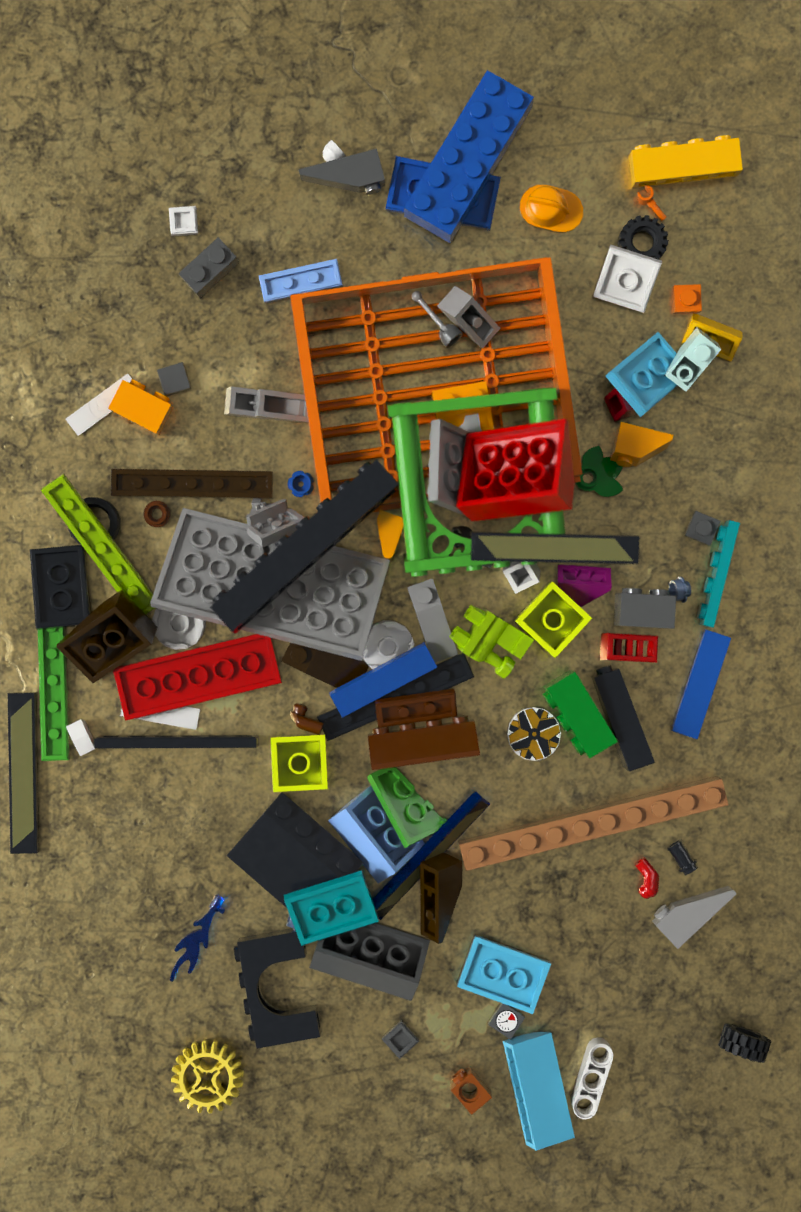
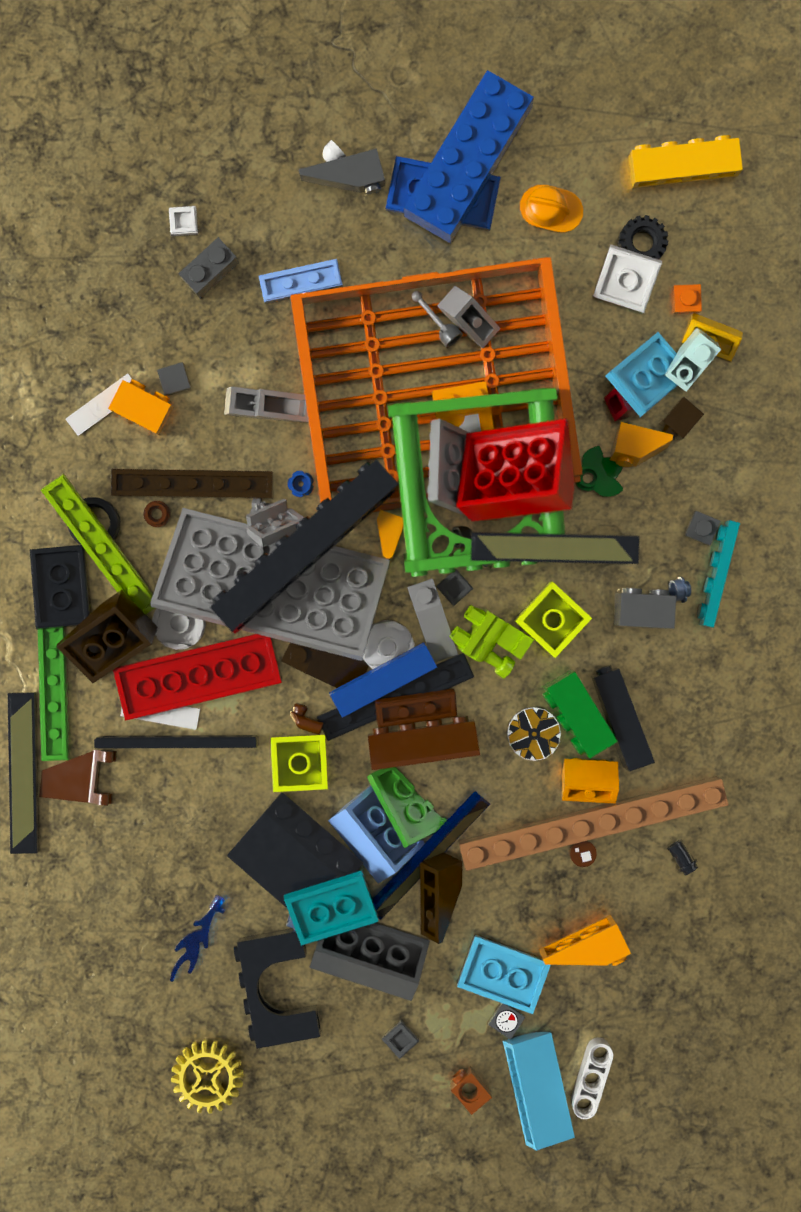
white piece [66,719,96,756] -> none
white brick [503,561,540,594] -> none
magenta slope [557,564,612,607] -> none
red slope [600,633,658,663] -> none
red arm [635,857,659,899] -> none
orange hand [637,185,667,221] -> none
light grey slope [652,886,737,949] -> none
blue tile [671,629,731,740] -> none
black tyre [718,1023,772,1063] -> none
none -> reddish brown flag [39,749,117,806]
none -> dark grey tile [436,569,474,606]
none -> light orange slope [539,915,631,966]
none -> light orange brick [562,758,619,804]
none -> reddish brown tile [569,841,597,867]
none -> dark brown brick [659,397,704,441]

